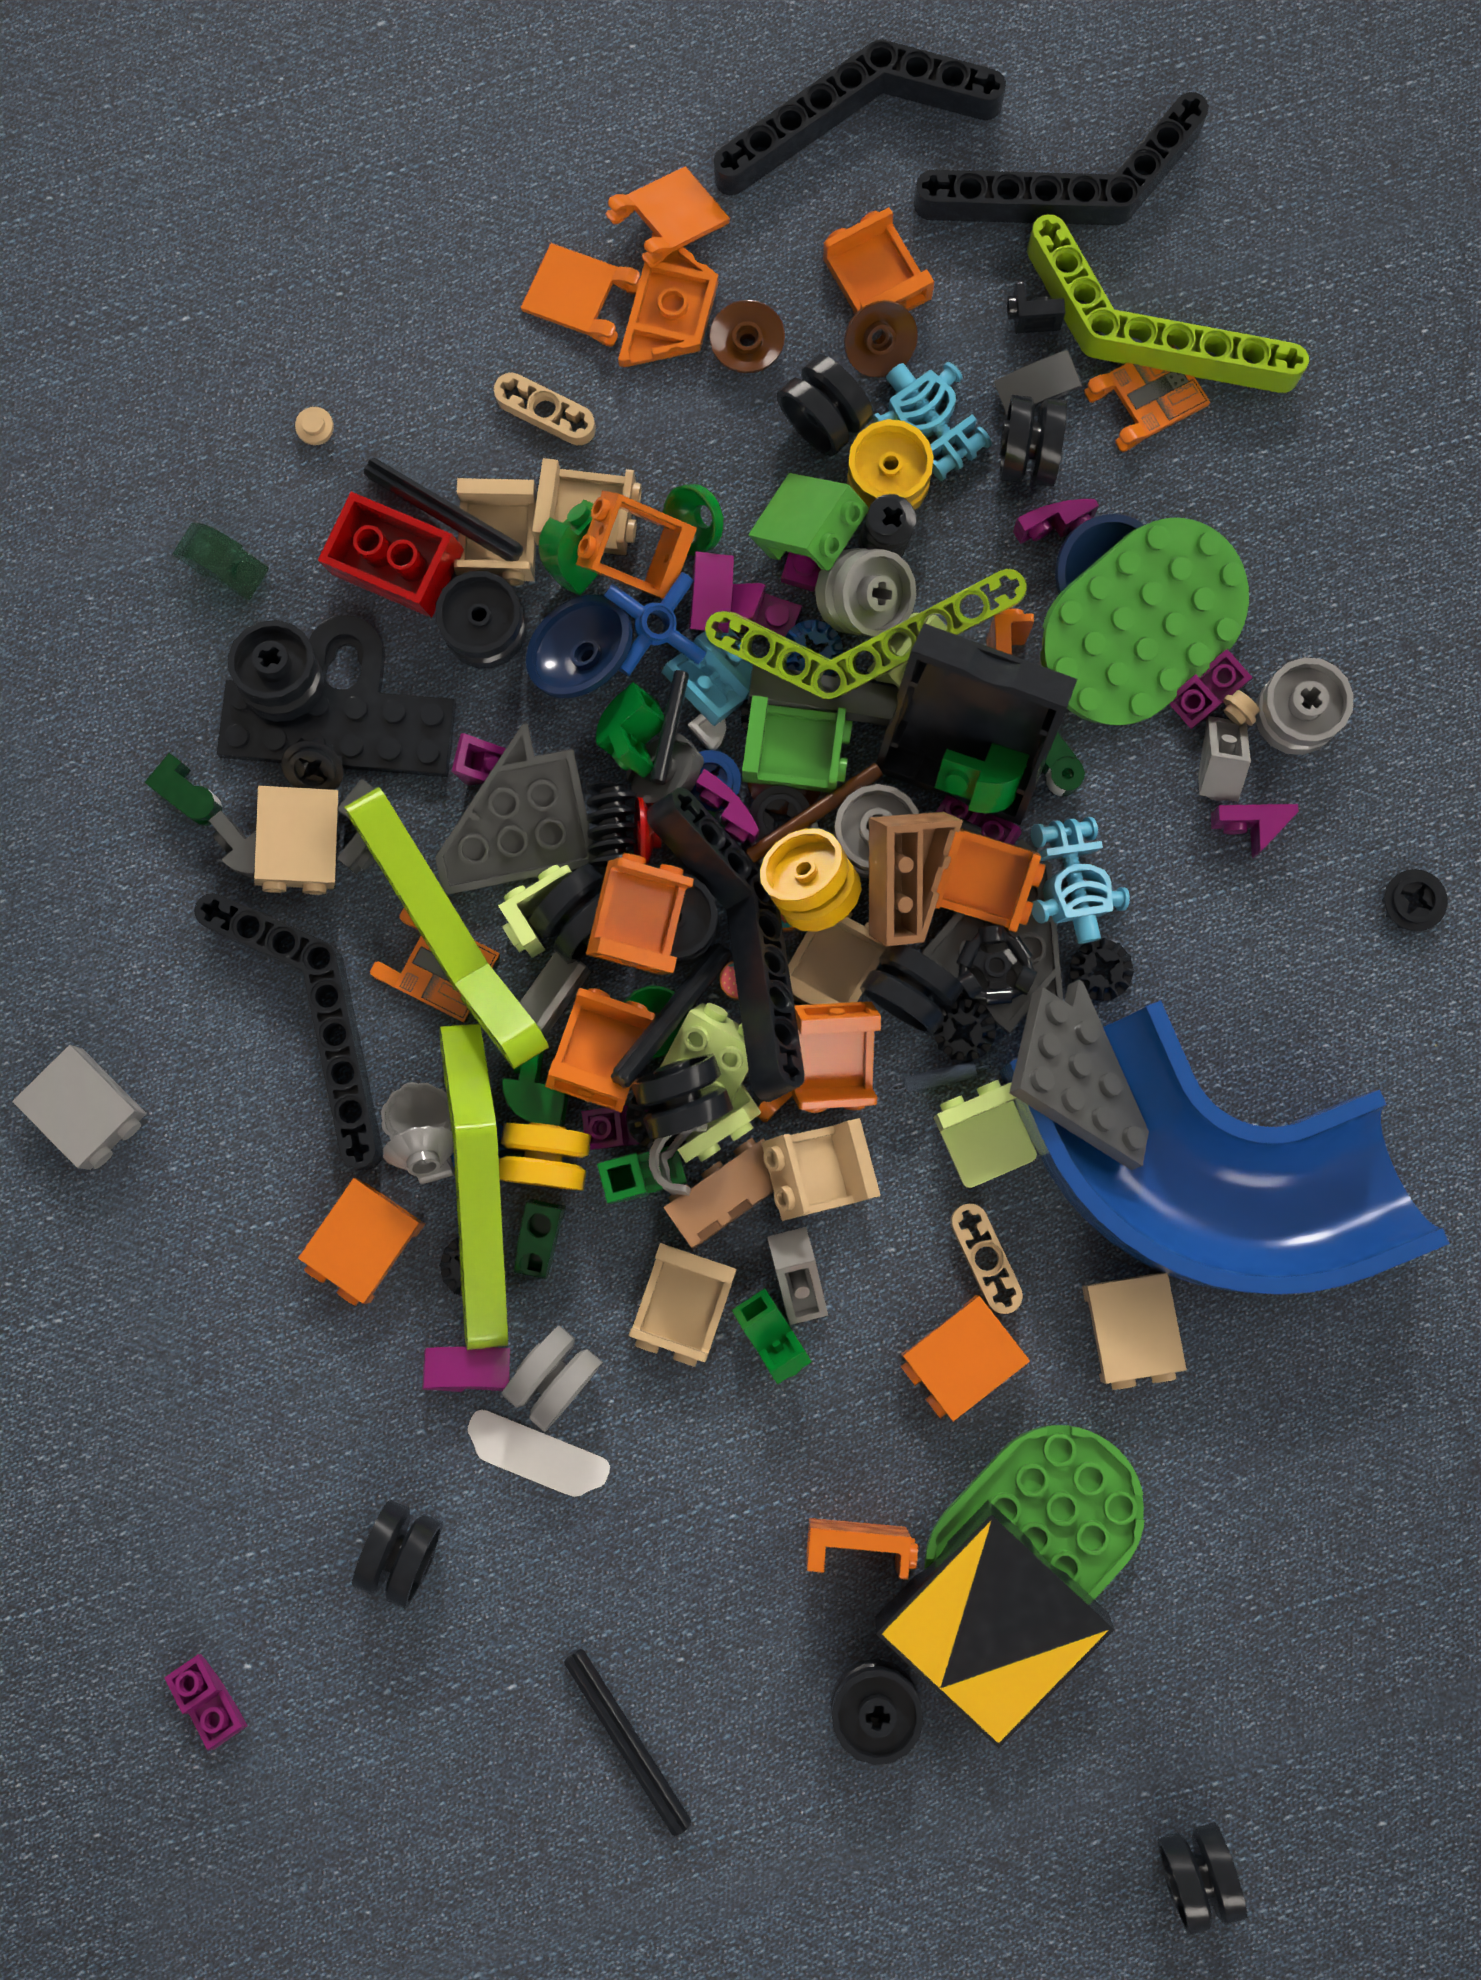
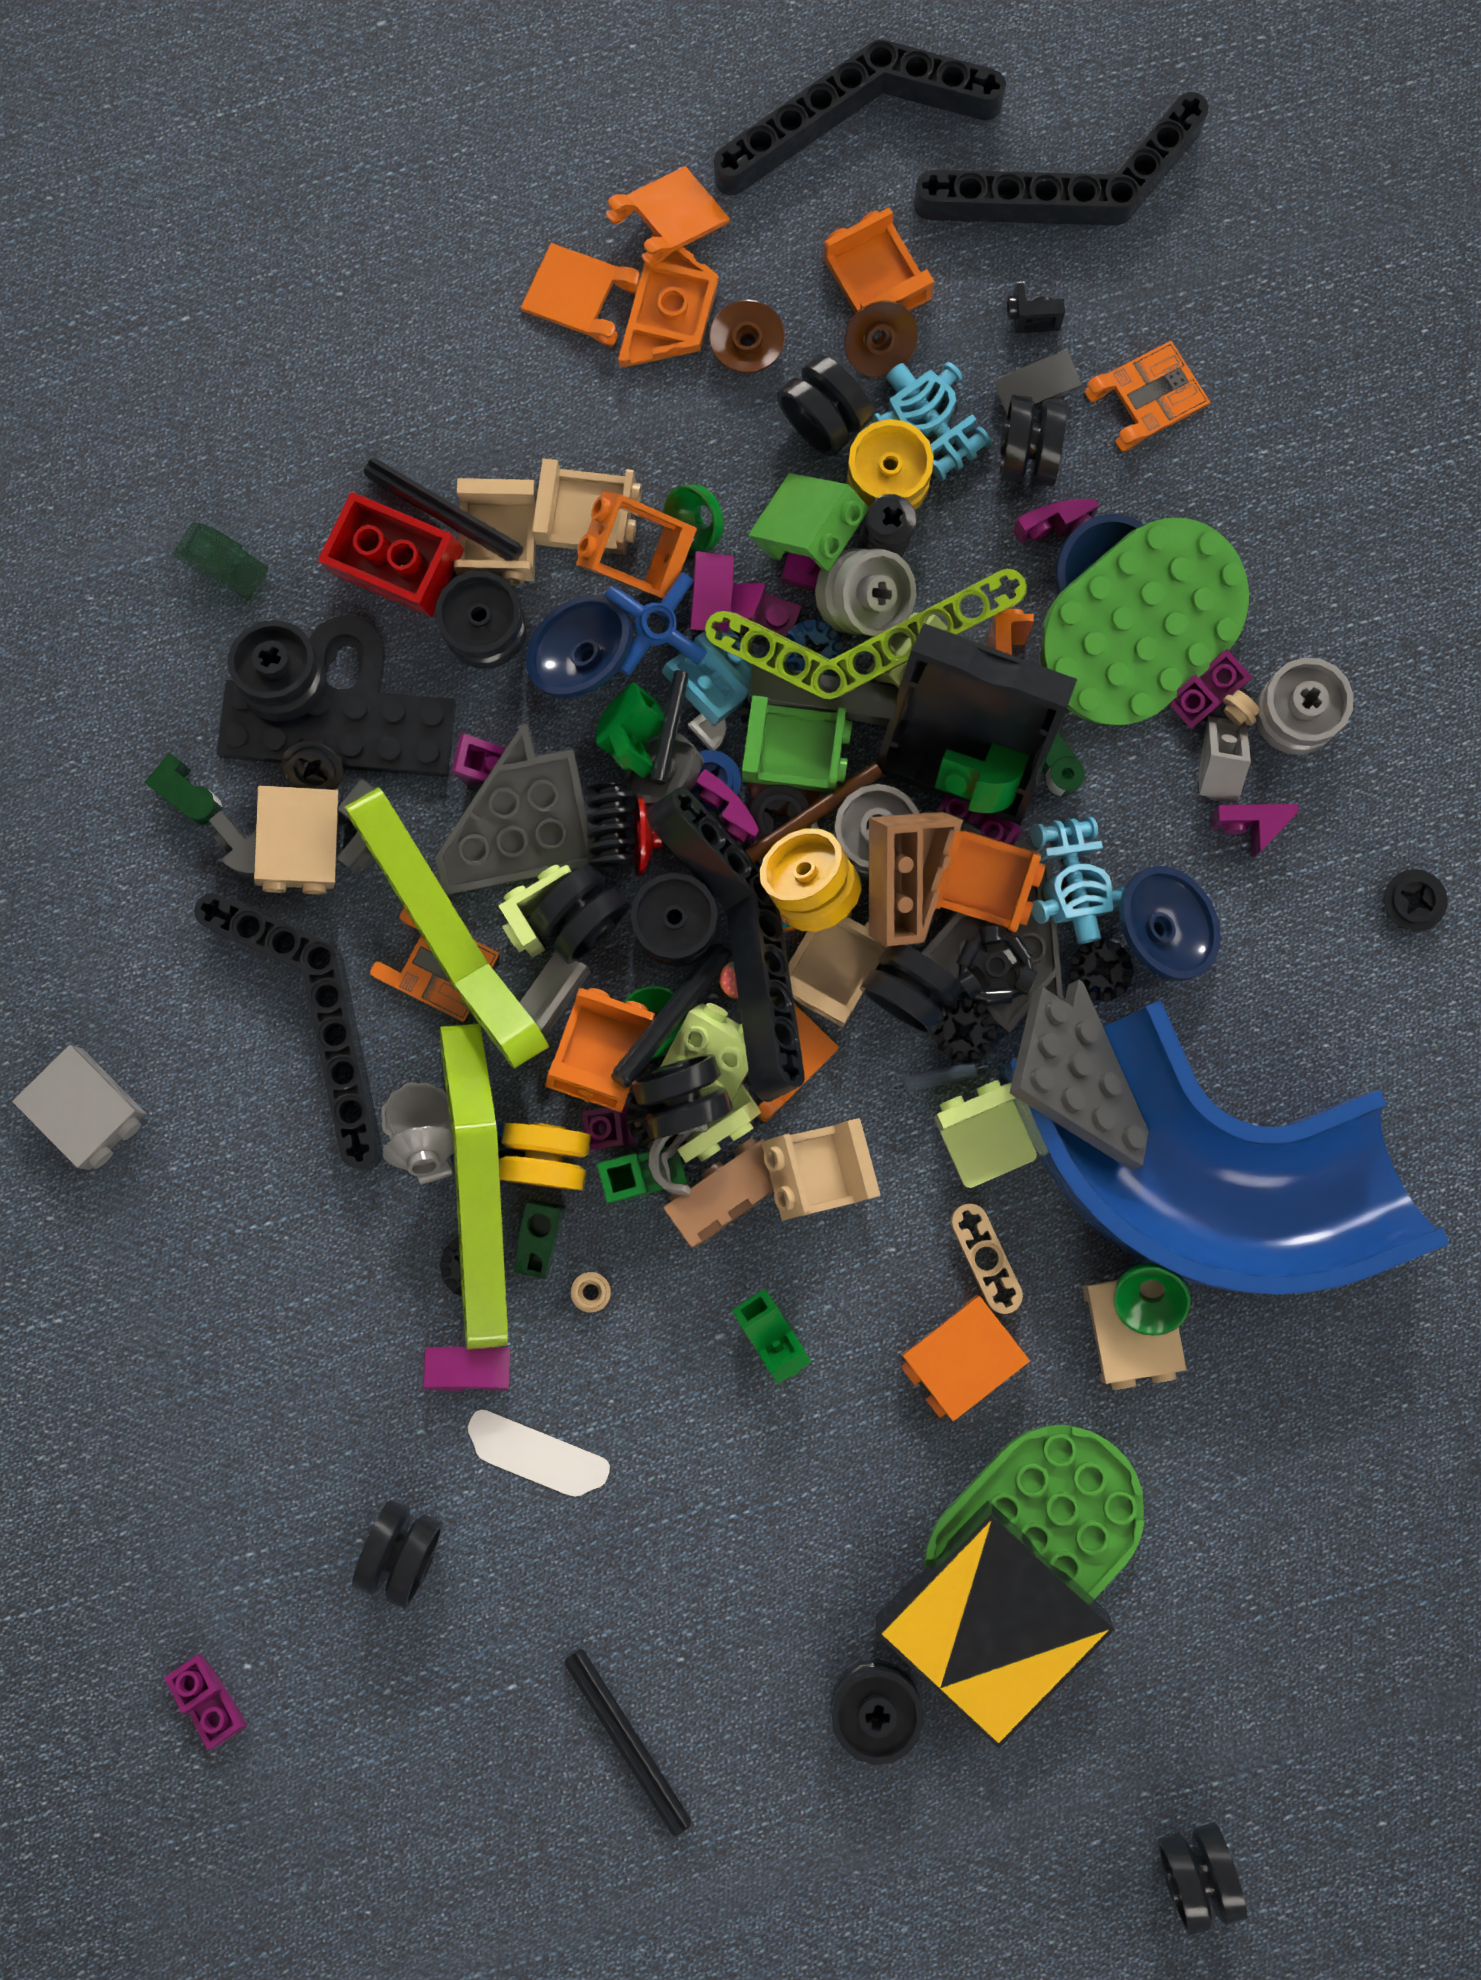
tan plate [295,407,334,445] -> none
orange panel [298,1178,426,1306] -> none
tan beam [494,373,596,446] -> none
light grey wheel [501,1325,603,1432] -> none
green brick [502,1050,569,1127] -> none
green brick [539,500,601,595] -> none
orange panel [586,853,694,975] -> none
tan panel [629,1243,737,1367] -> none
light grey slope [767,1227,828,1325] -> none
orange panel [792,1001,881,1113] -> none
orange panel [806,1518,918,1580] -> none
lime beam [1027,214,1309,393] -> none
none -> tan plate [571,1272,611,1313]
none -> green piece [1114,1263,1190,1336]
none -> dark blue dish [1119,866,1221,981]

